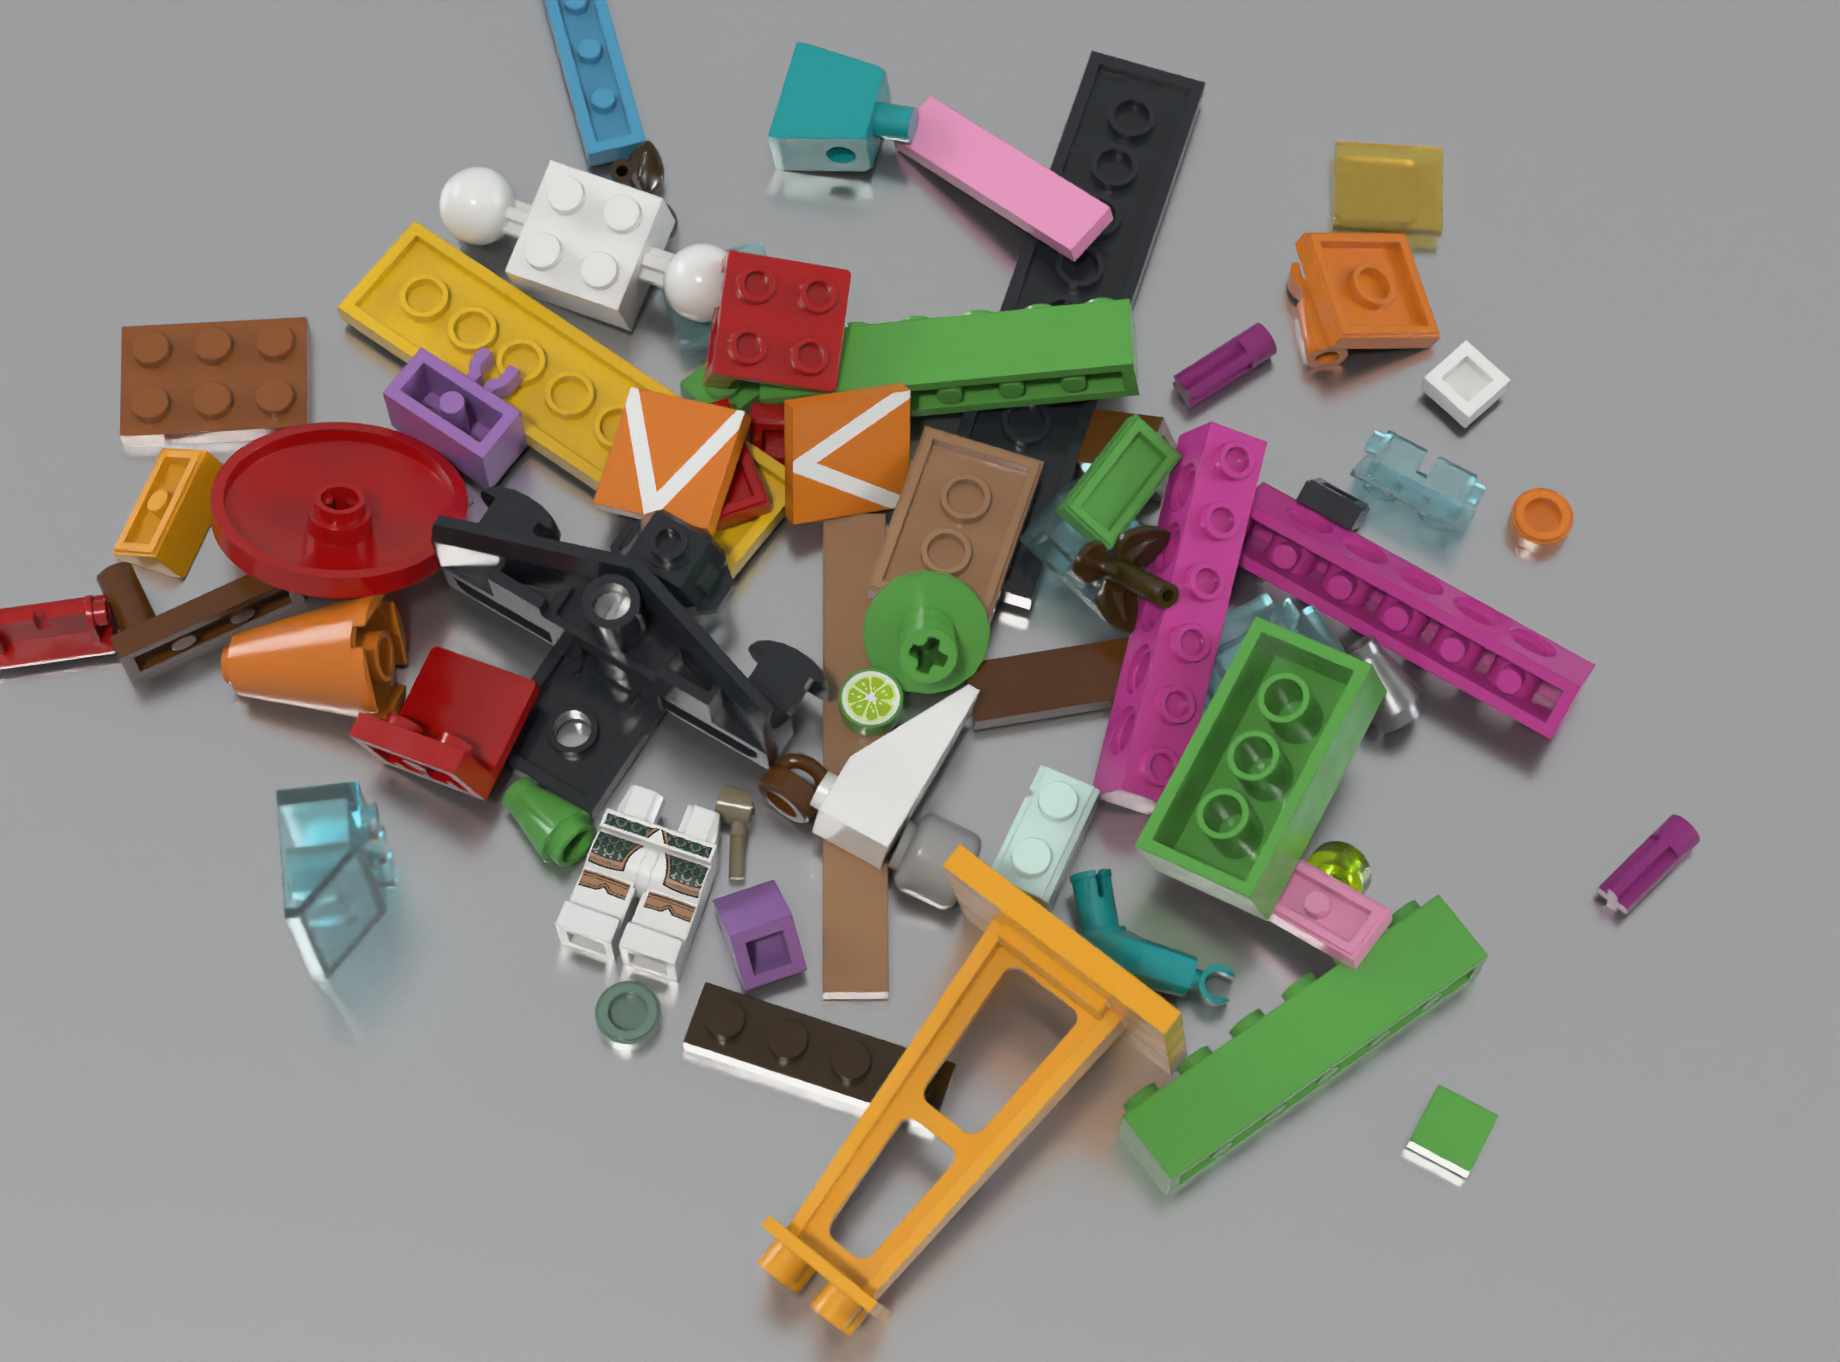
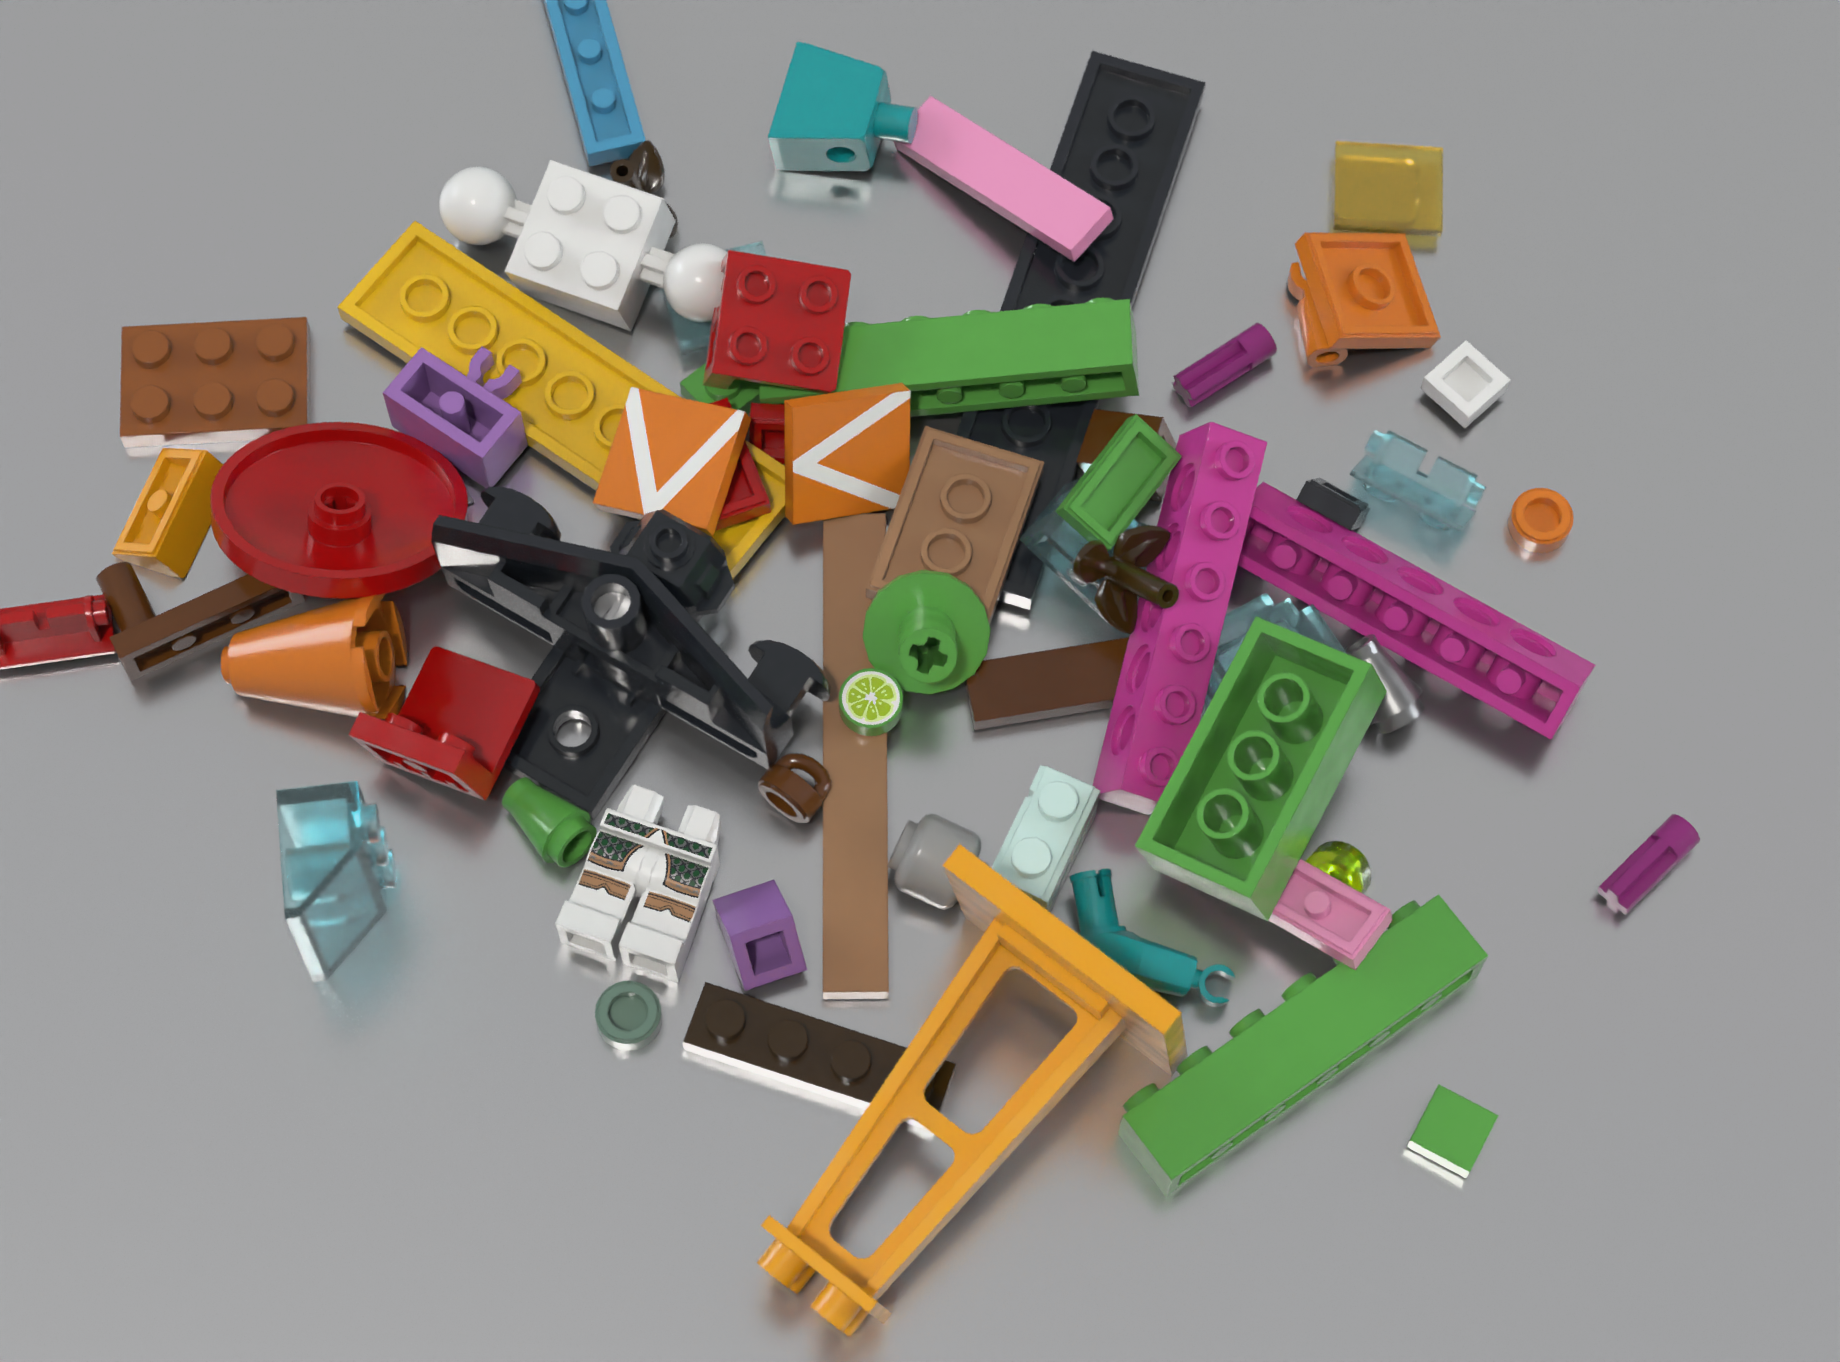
dark tan hand [715,785,755,880] -> none
white slope [810,684,980,869] -> none

